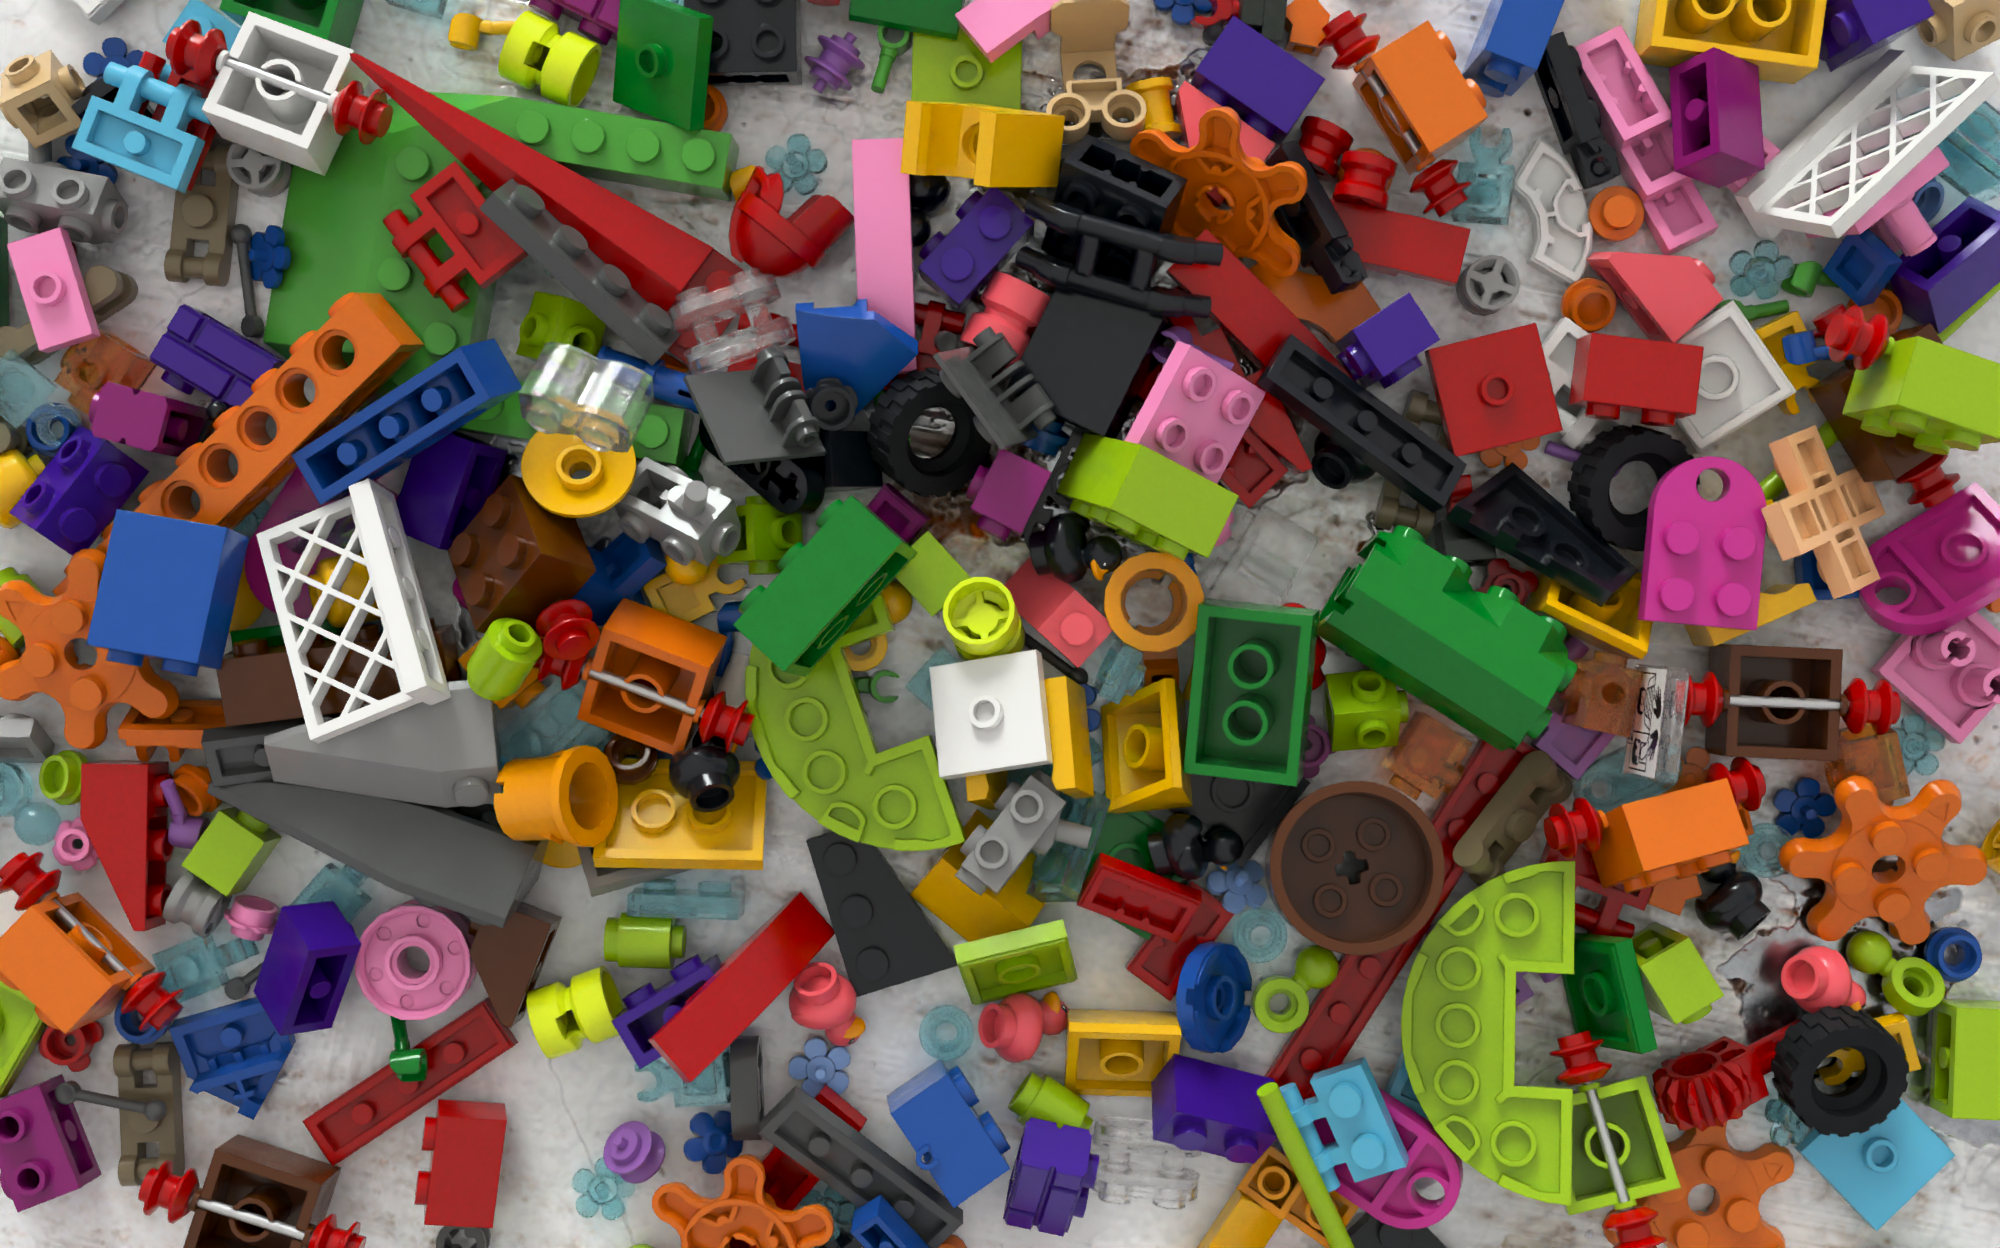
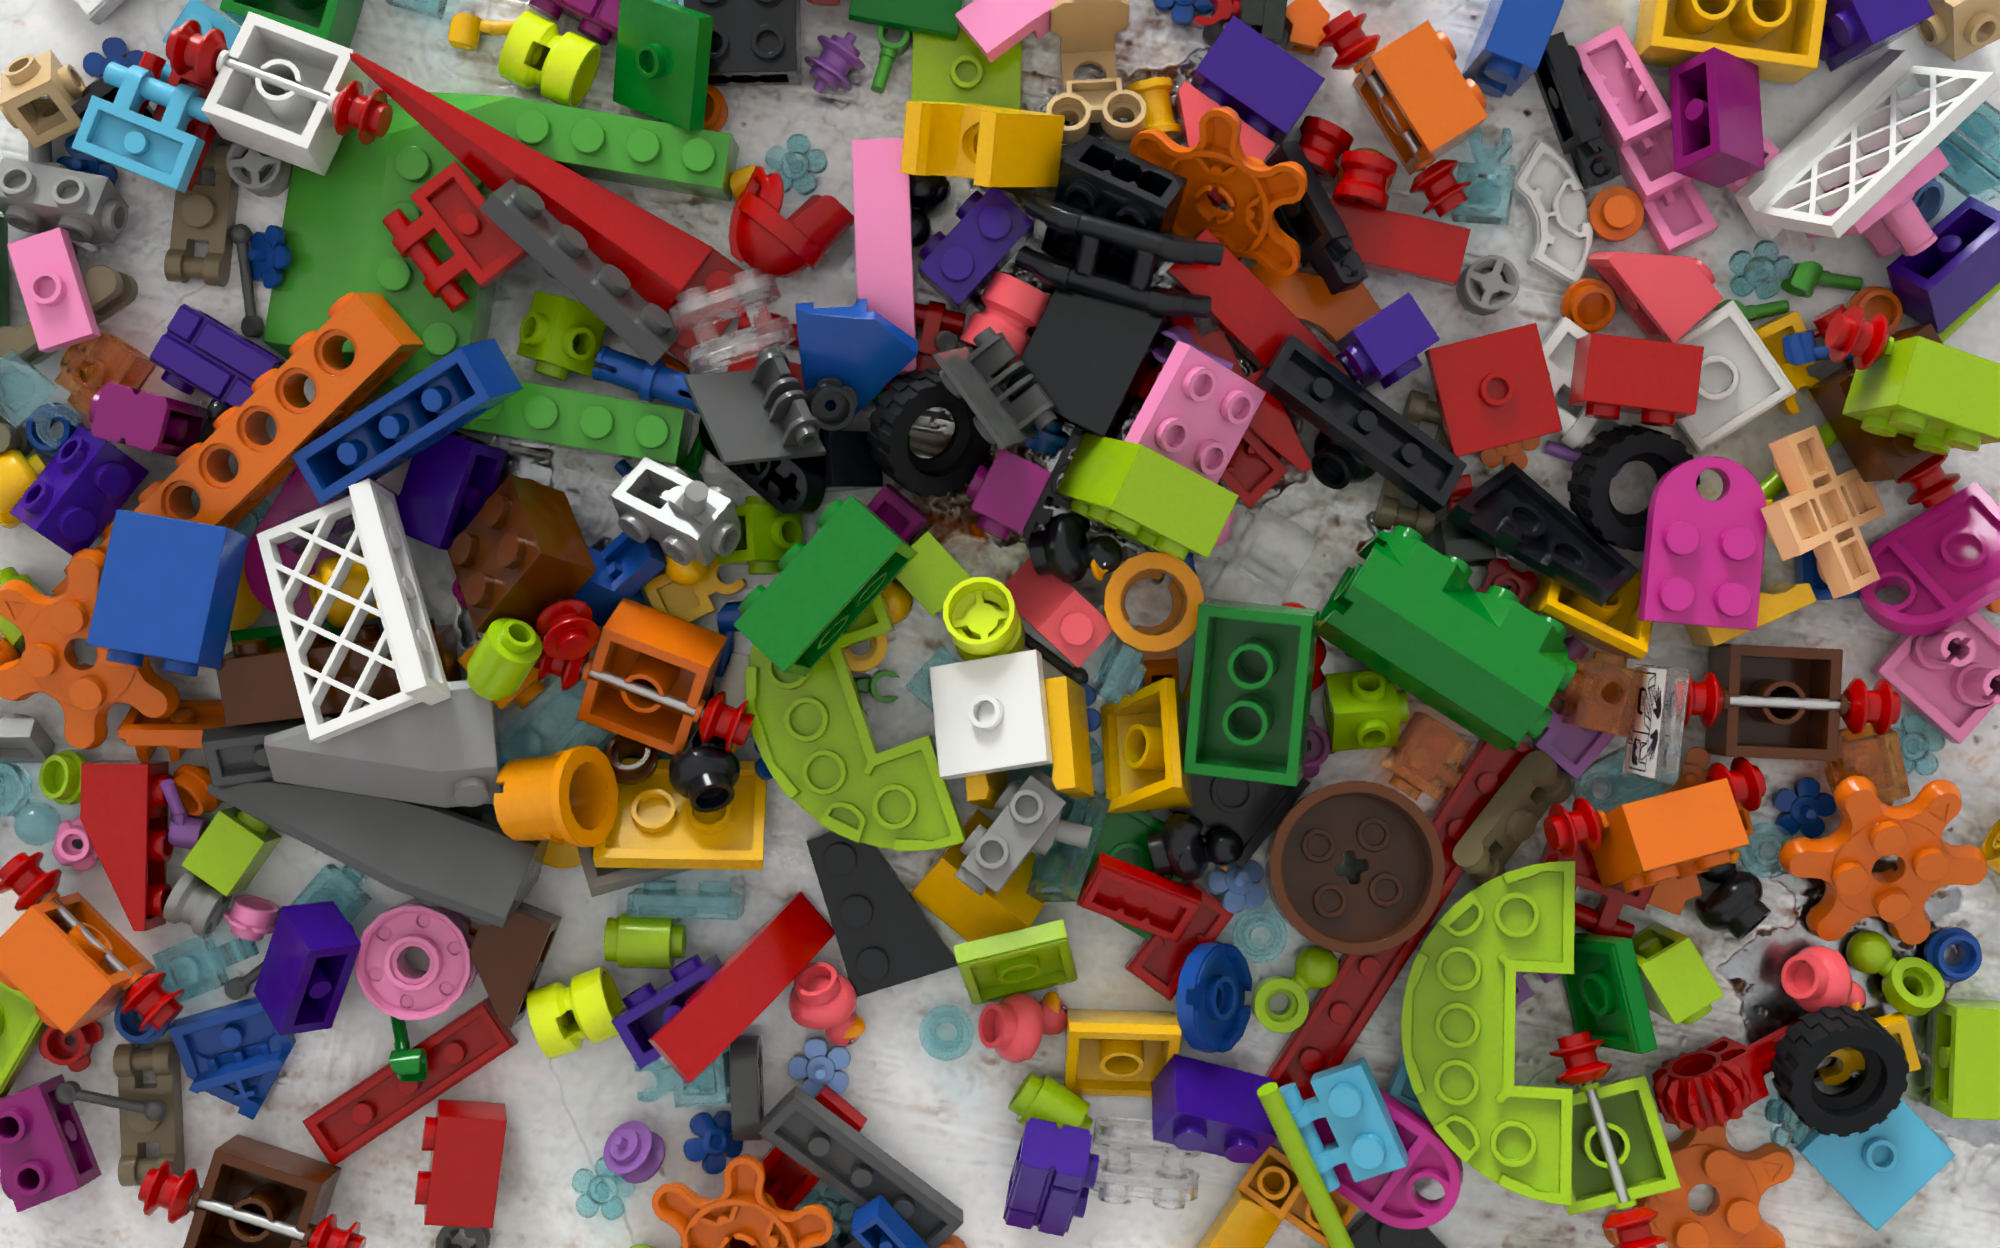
clear brick [519,342,654,452] -> none
yellow dish [521,414,637,518] -> none
blue brick [887,1059,1011,1208] -> none
blue plate [1822,228,1903,307] -> none

